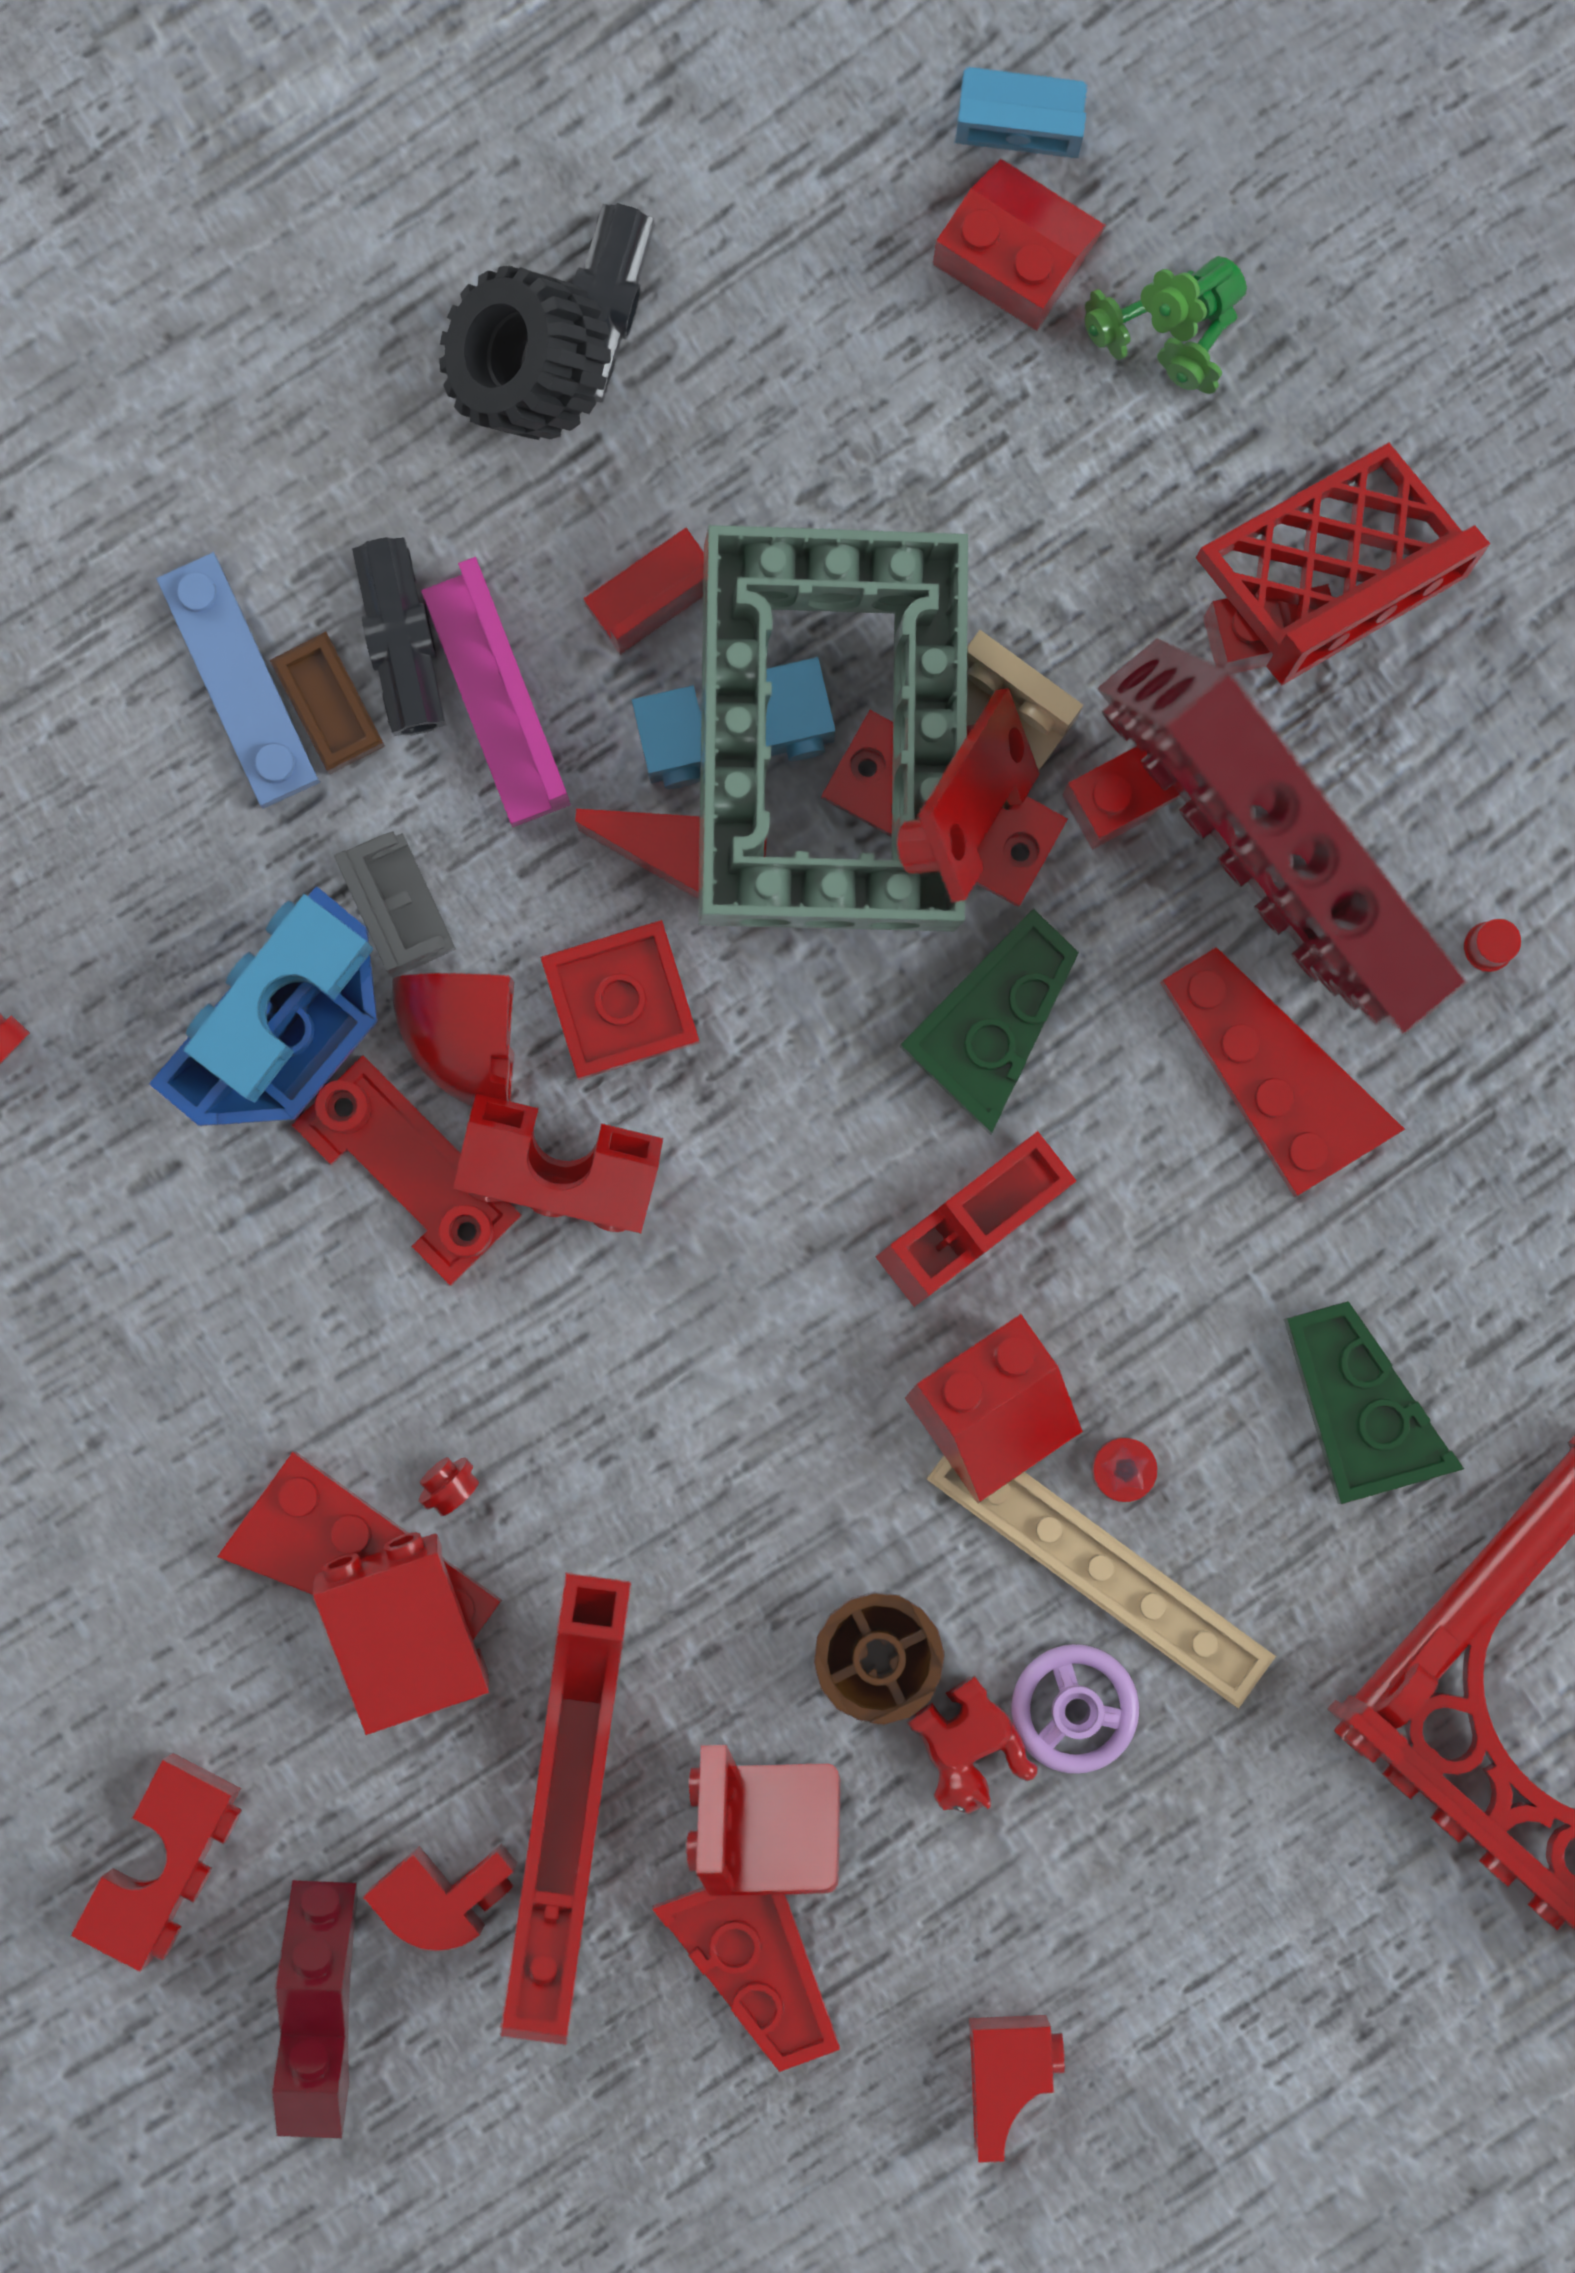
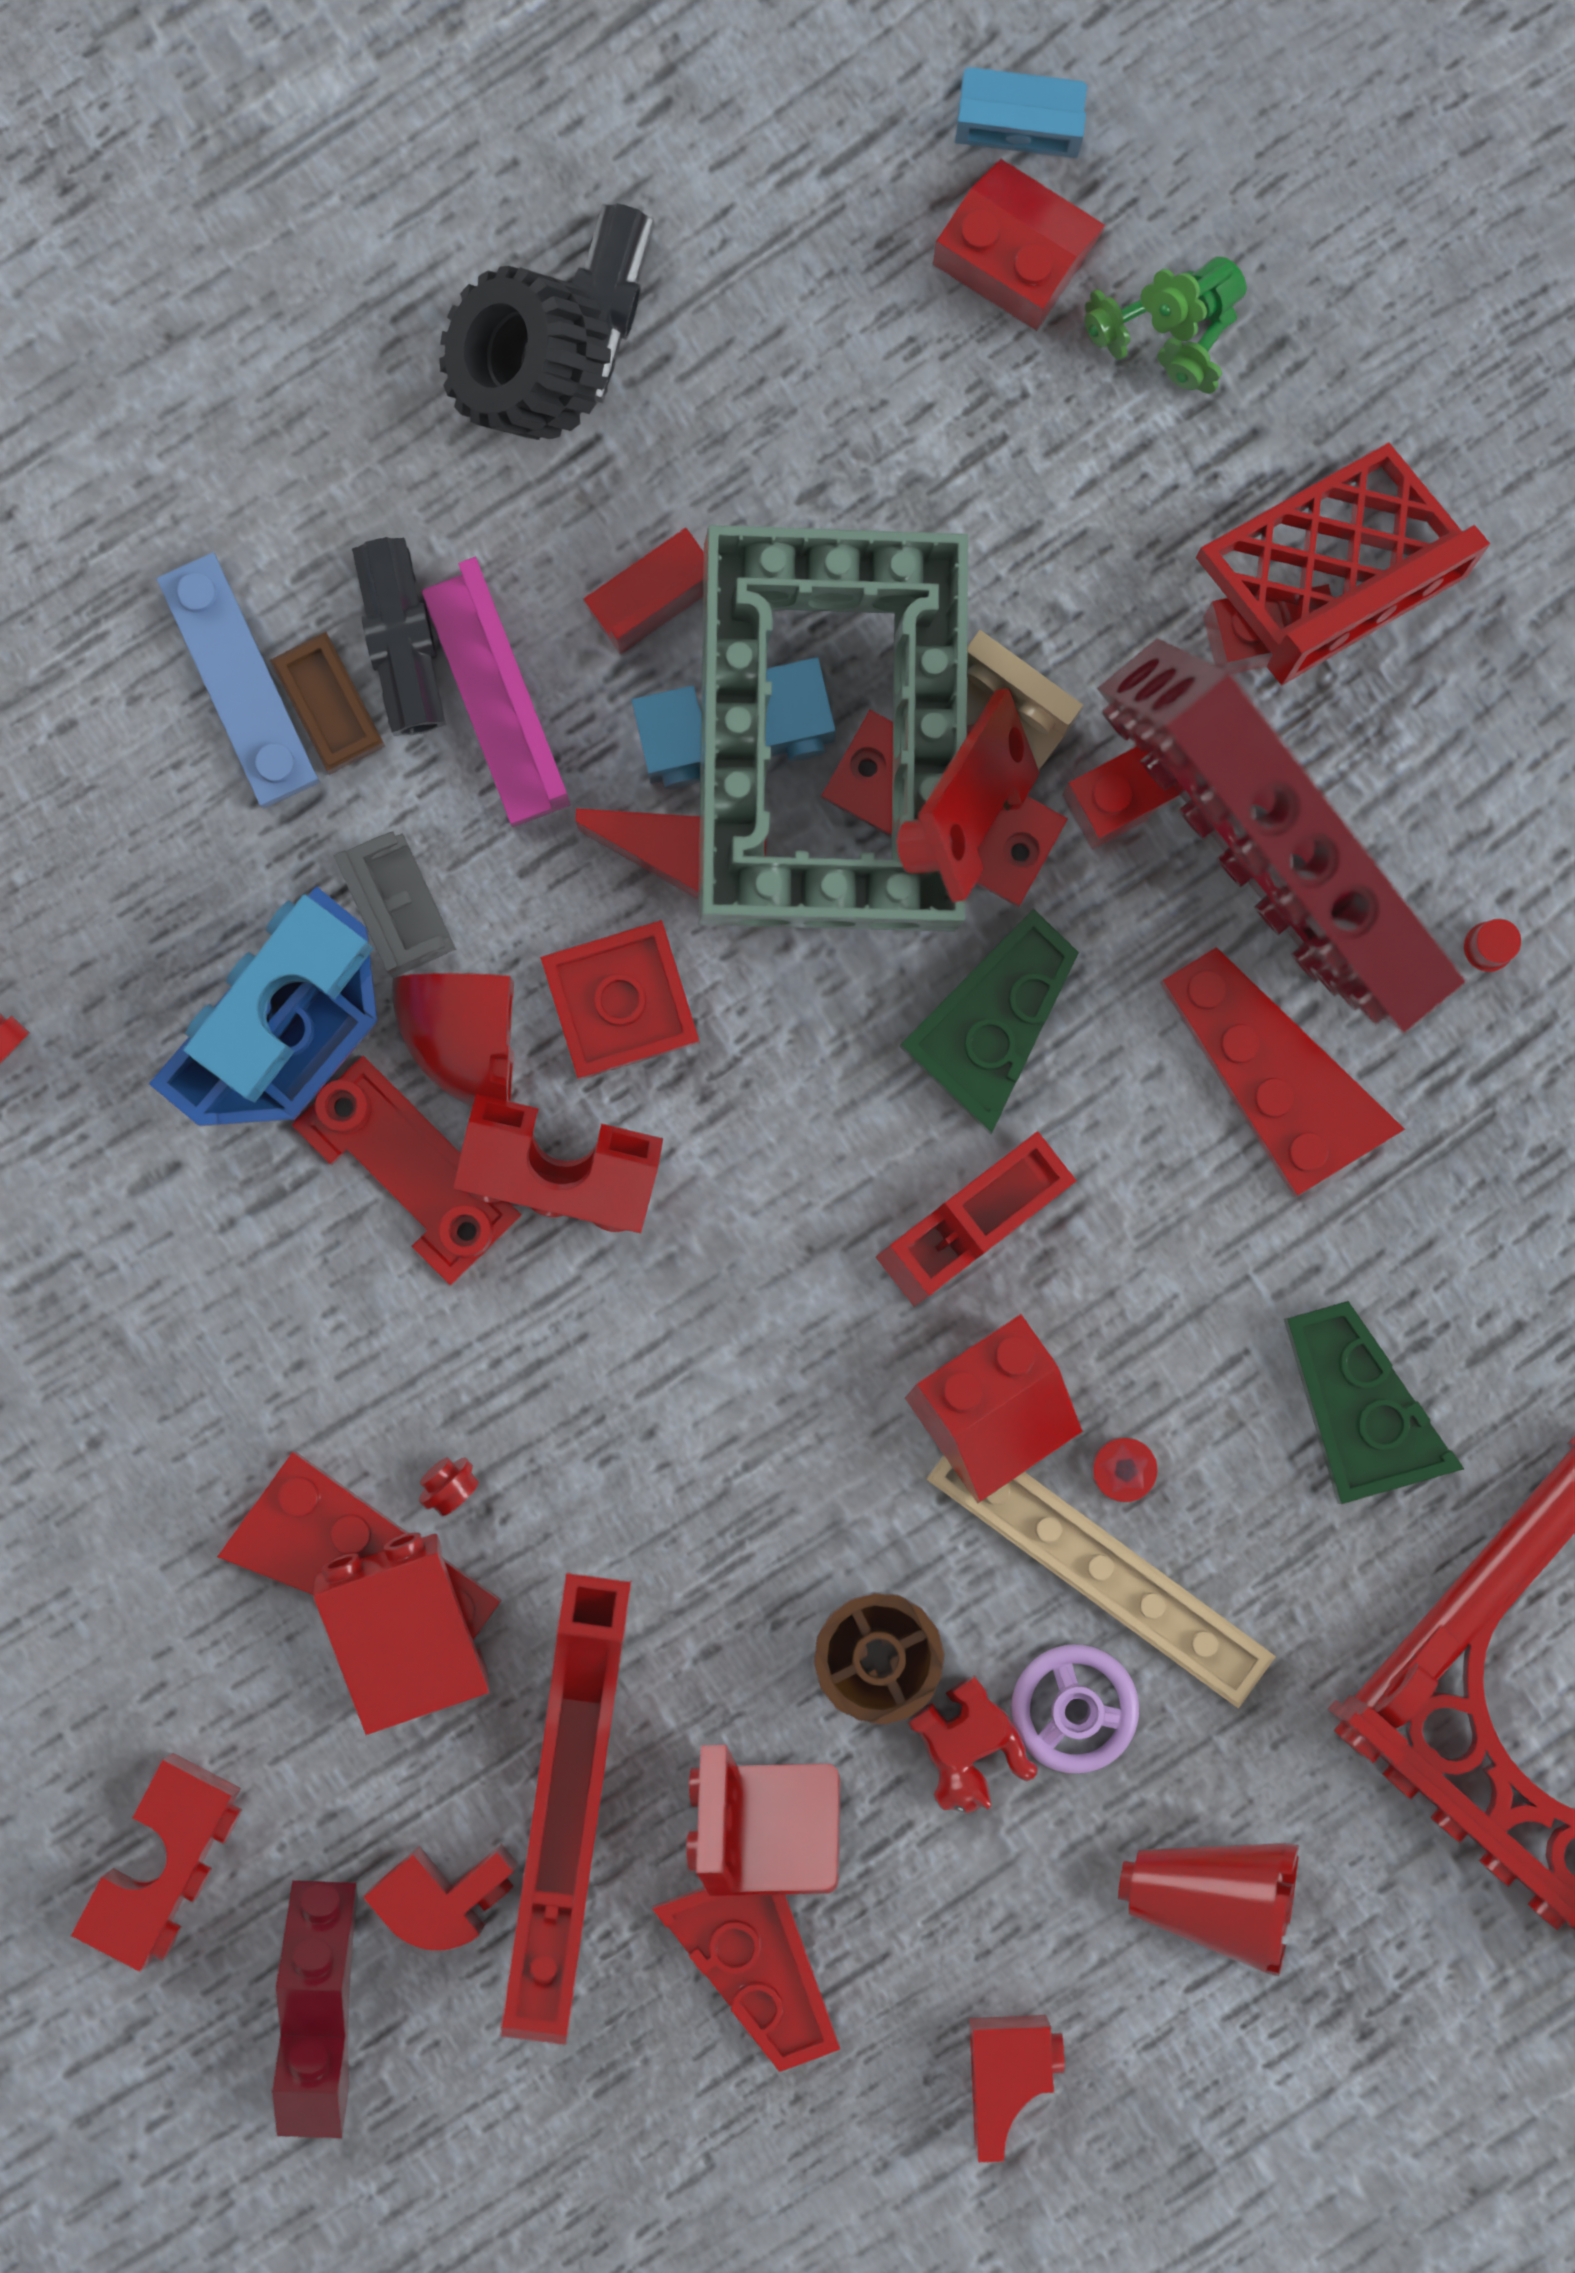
none -> red cone [1118,1843,1299,1976]

